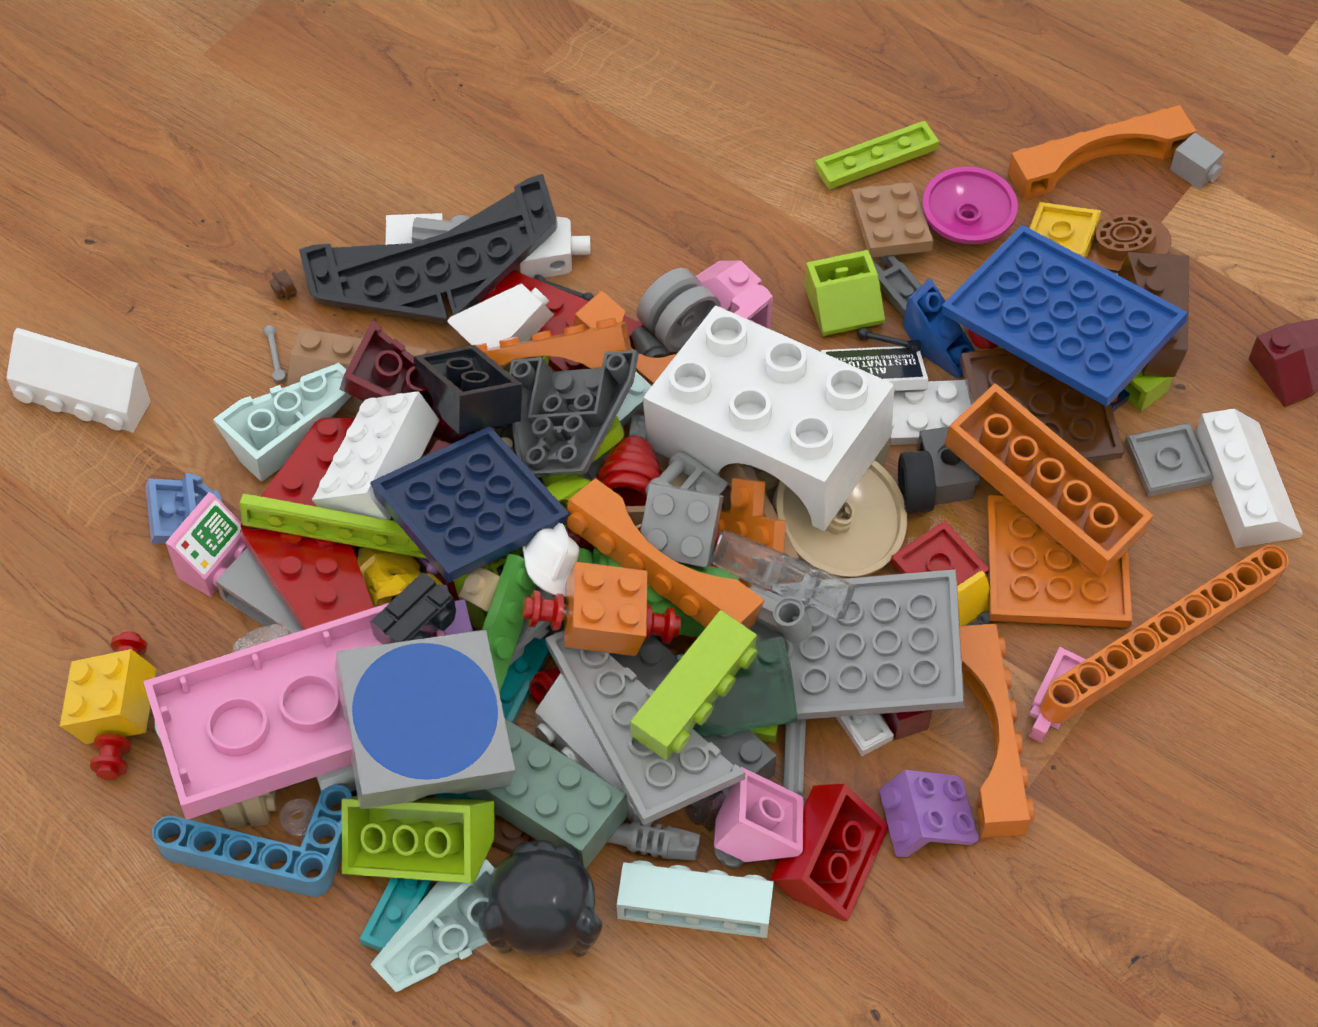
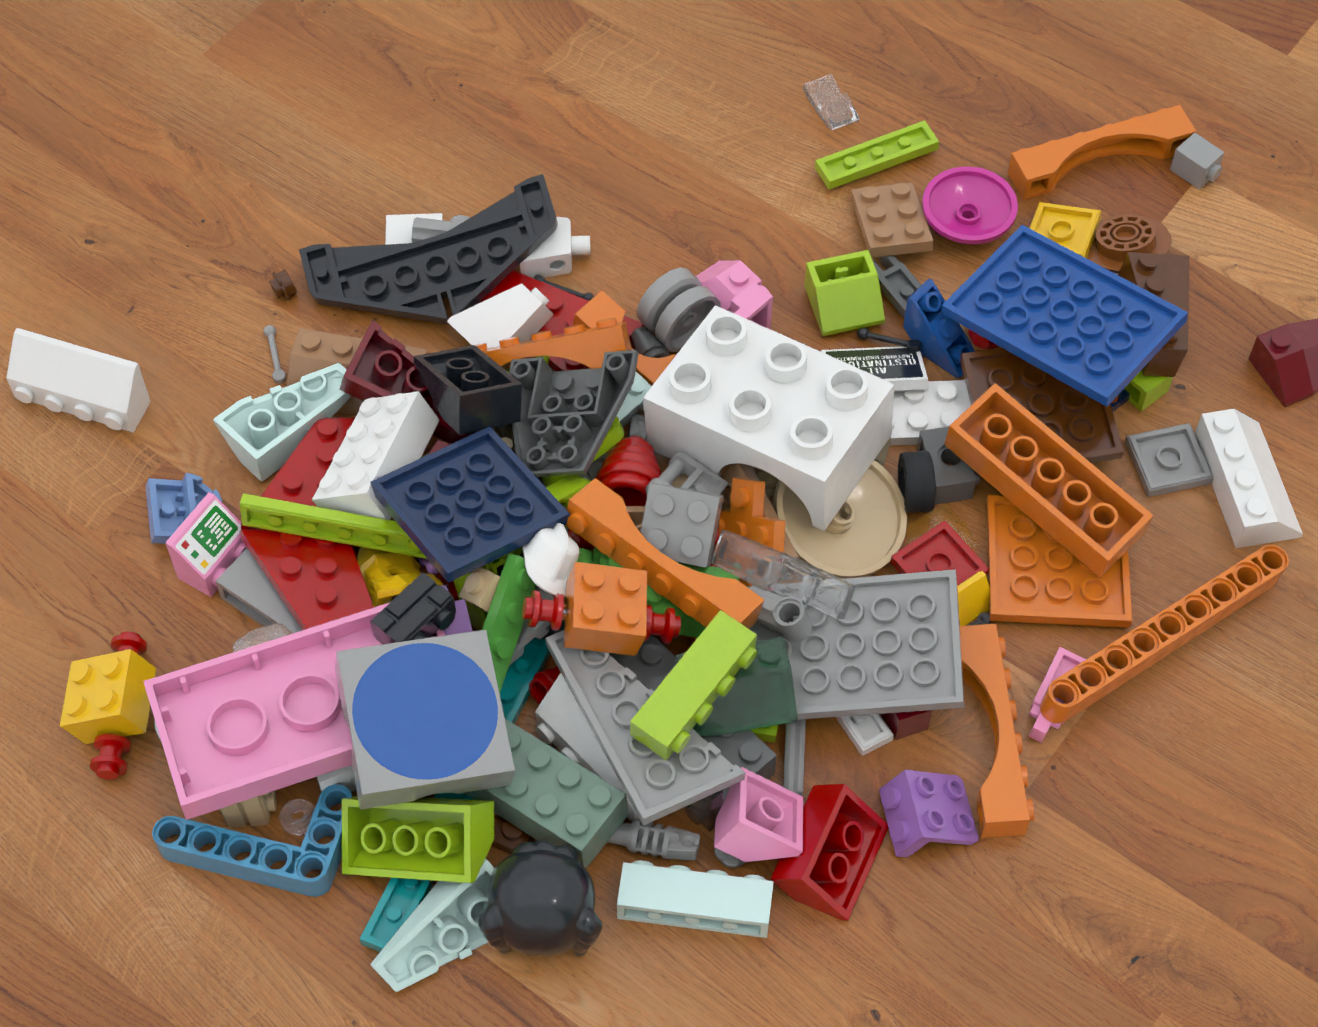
none -> clear slope [803,74,860,131]

